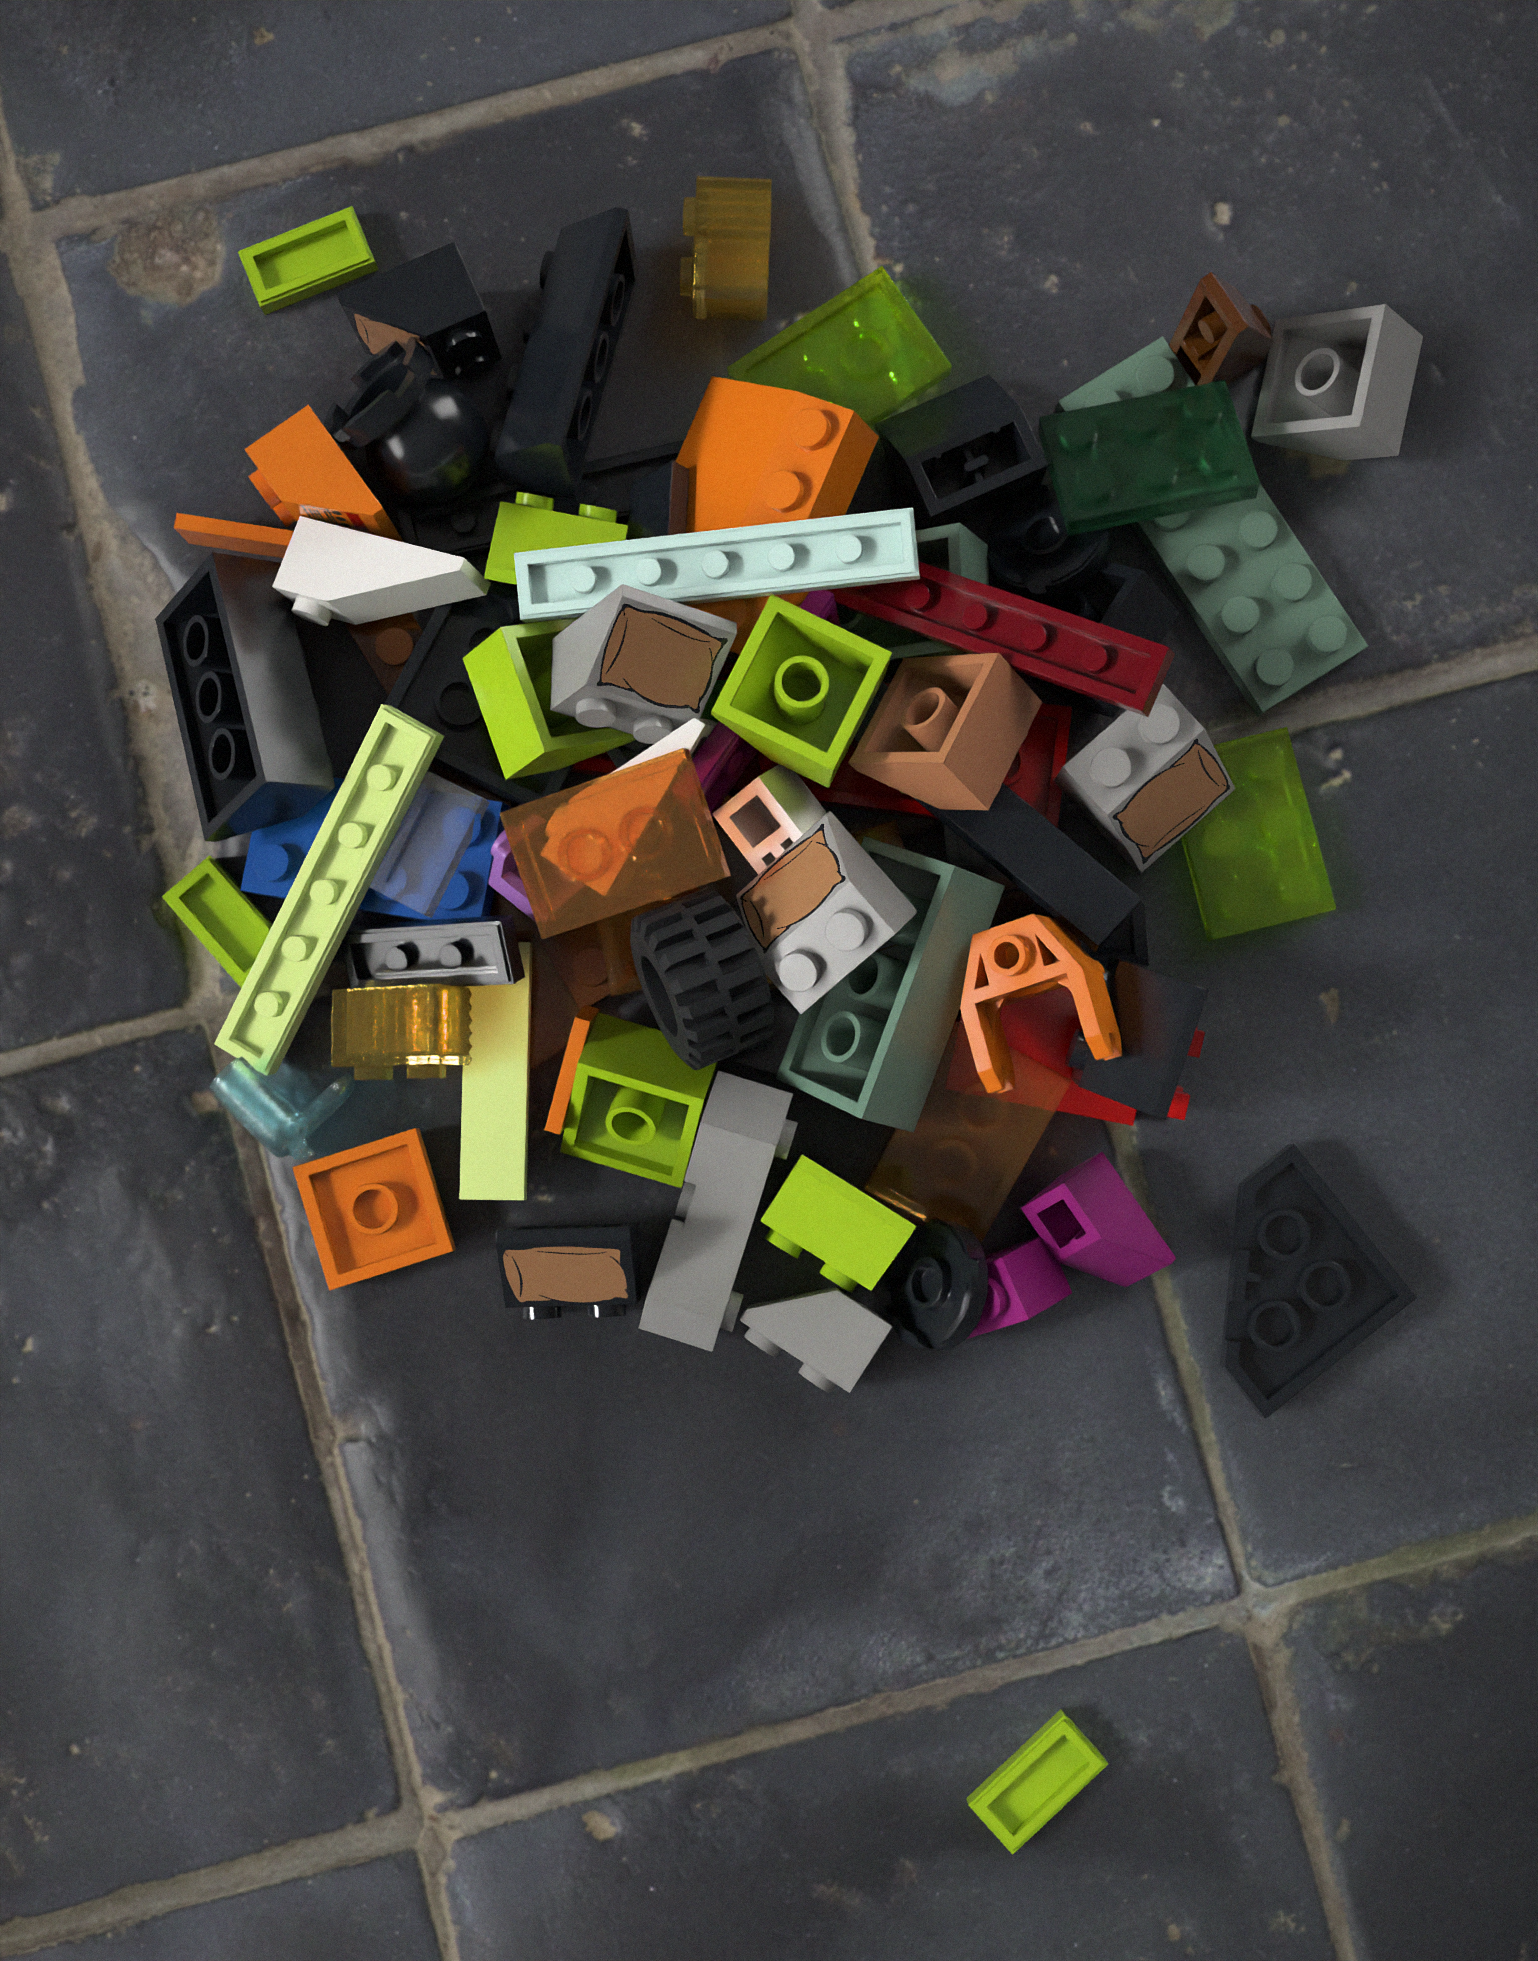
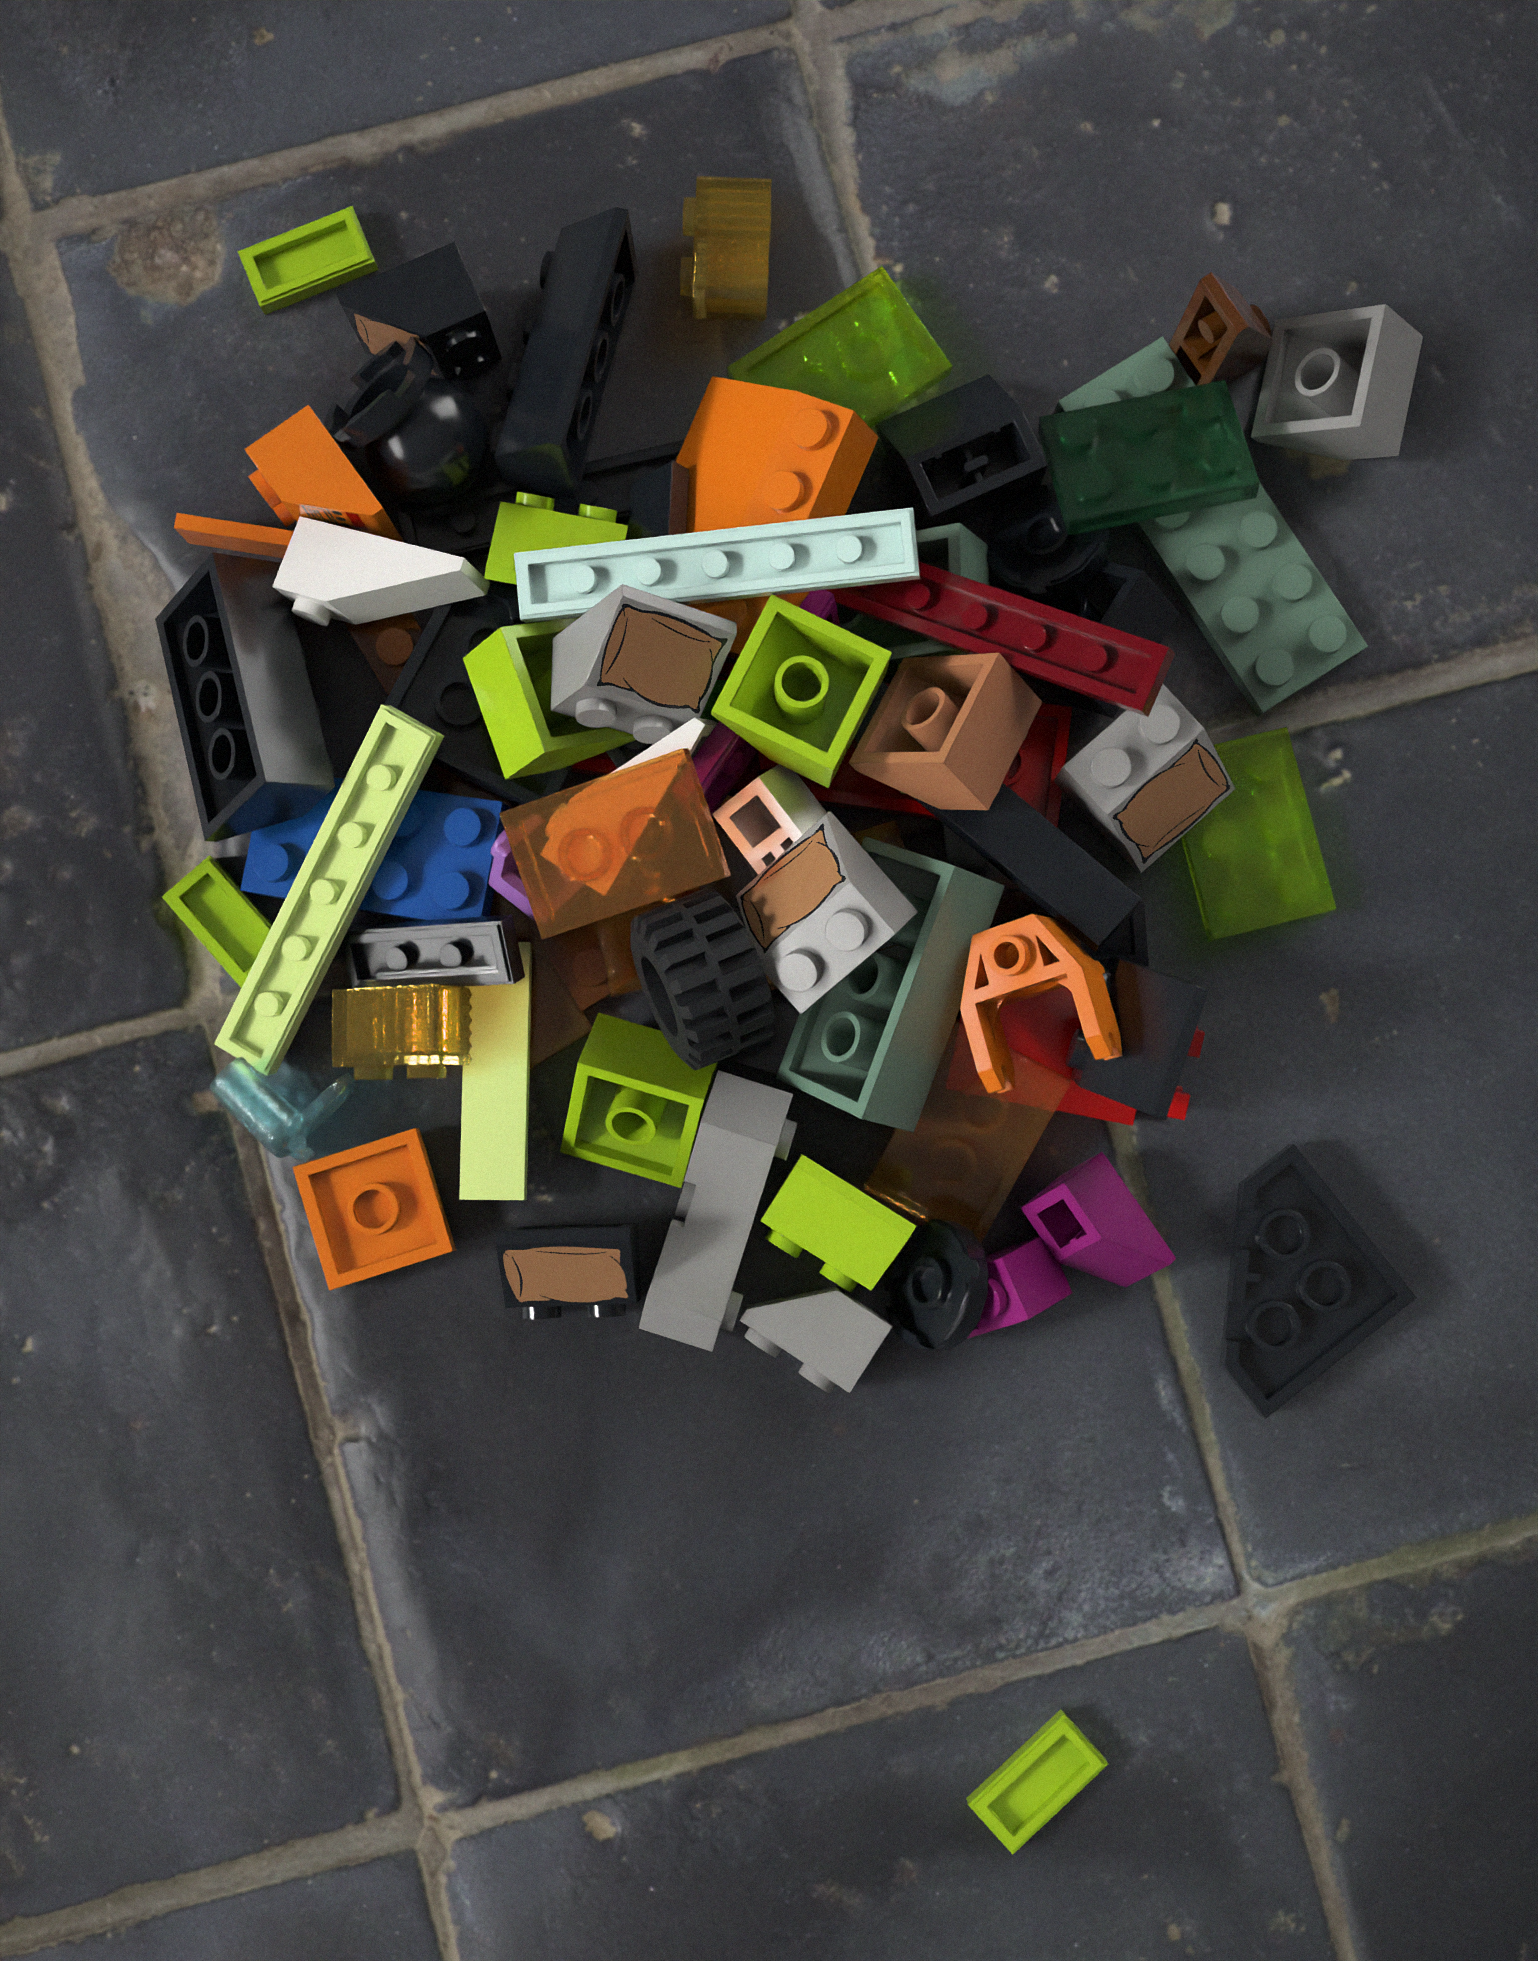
clear tile [370,771,490,918] -> none
orange piece [545,1005,600,1135] -> none

